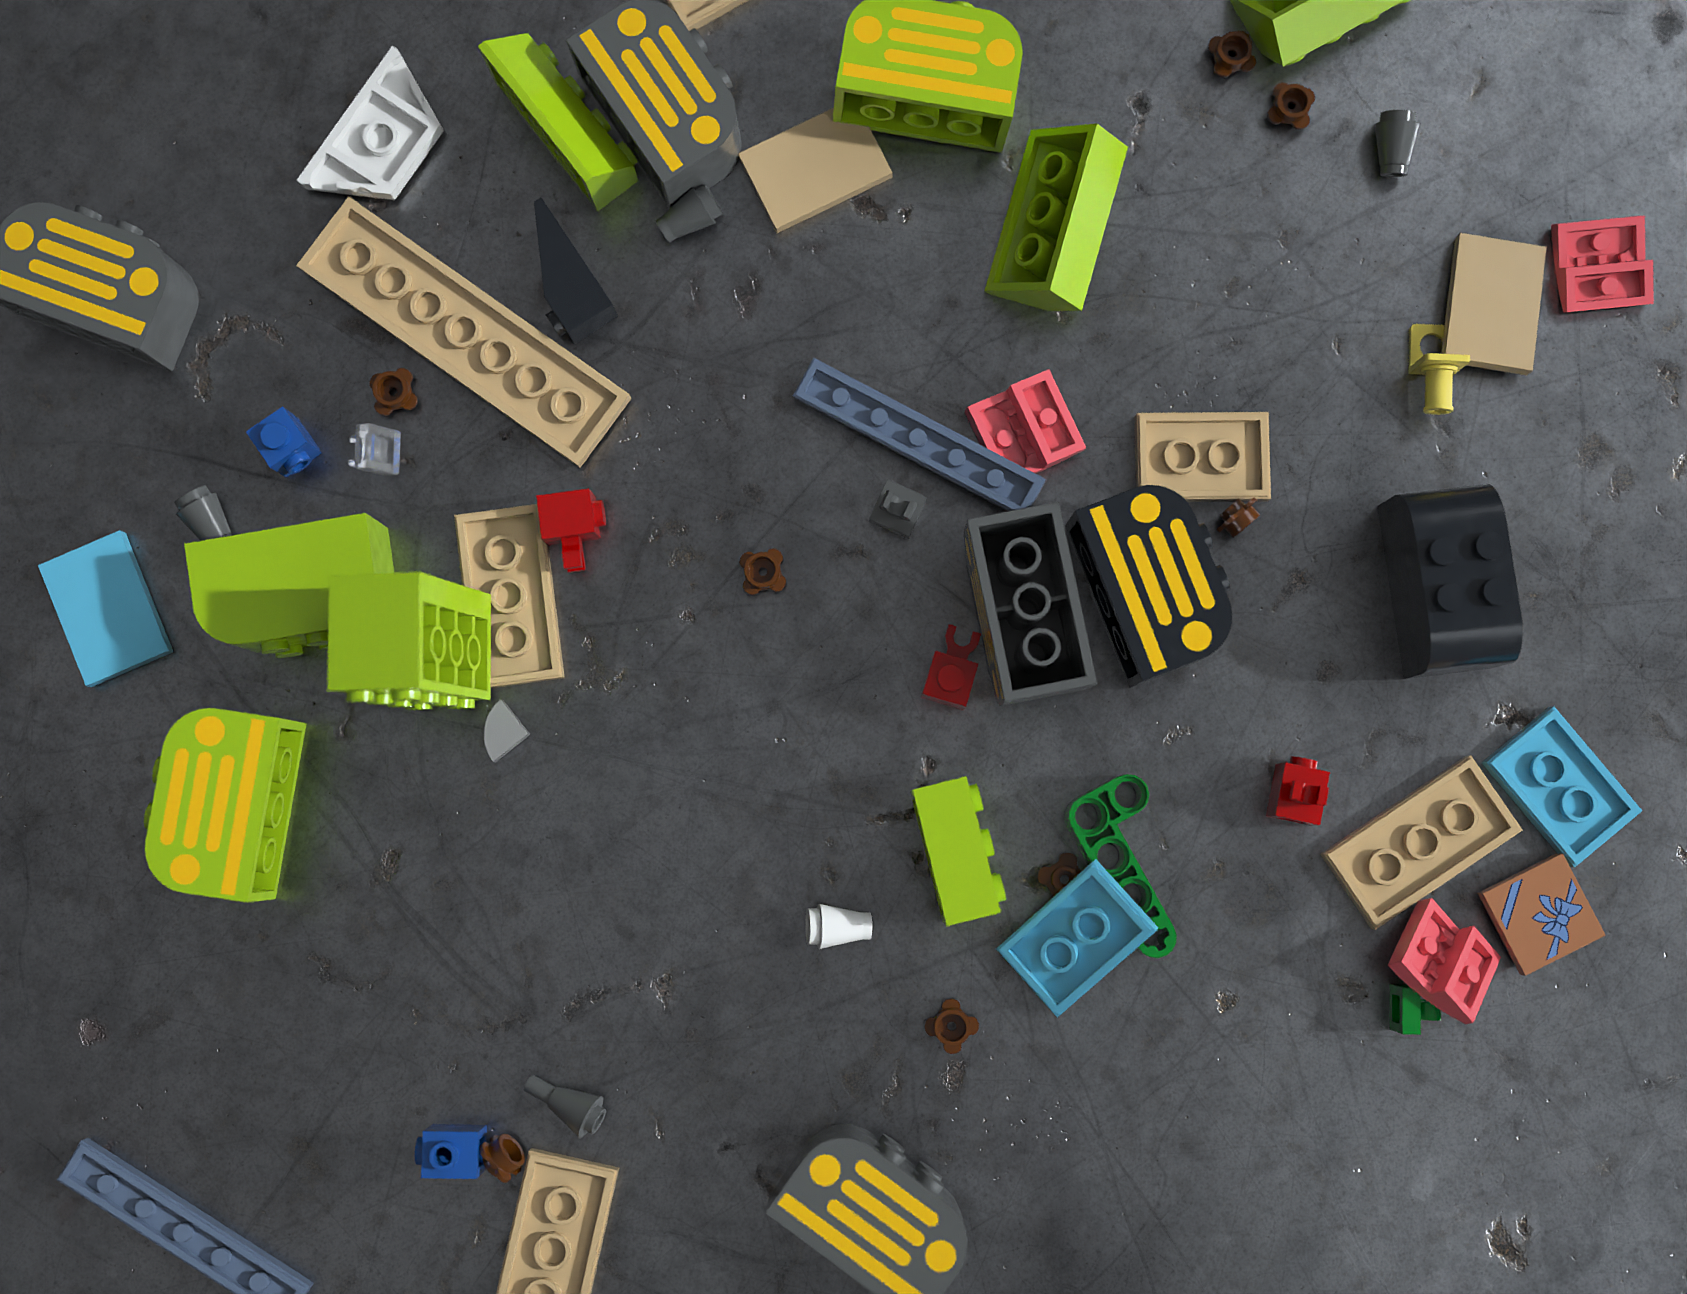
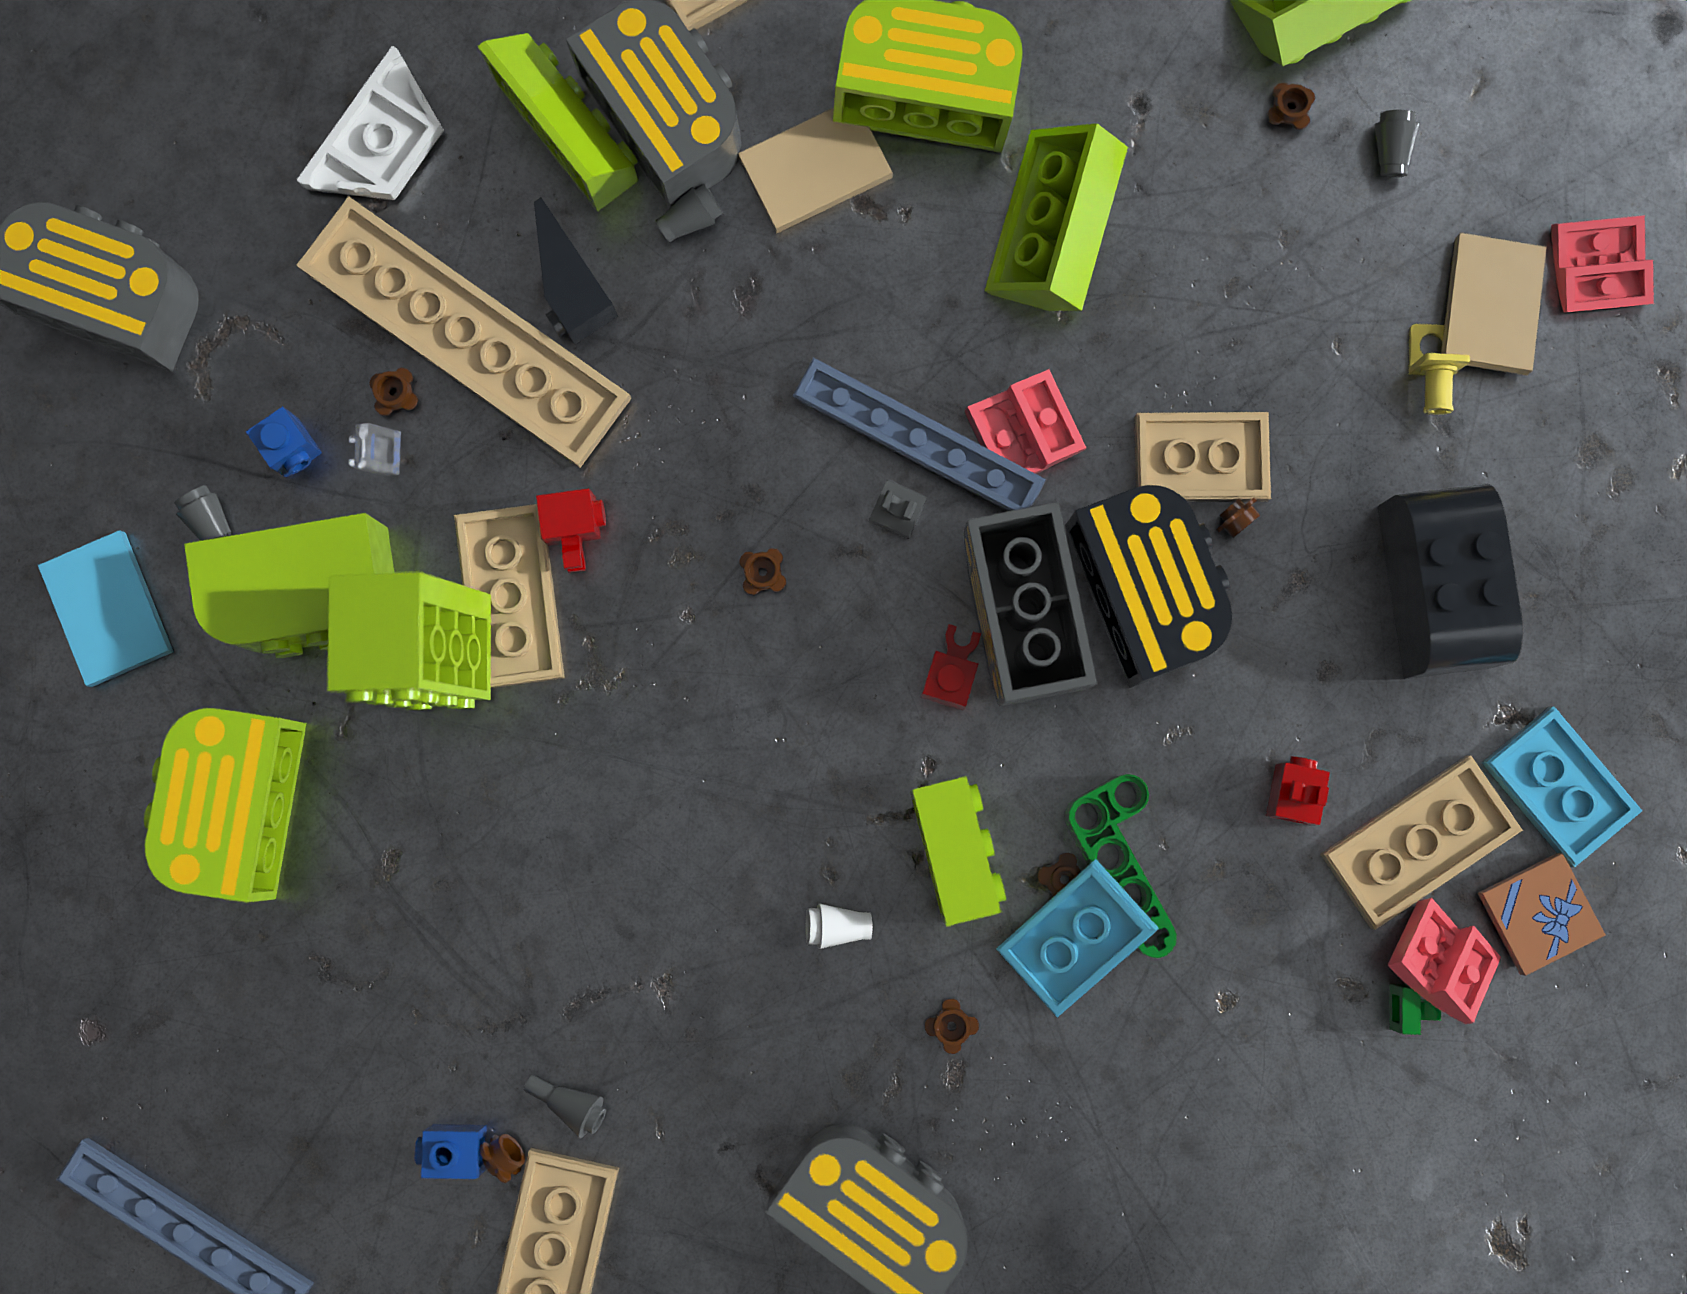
light grey tile [484,699,531,762] -> none
reddish brown plate [1208,31,1256,78] -> none

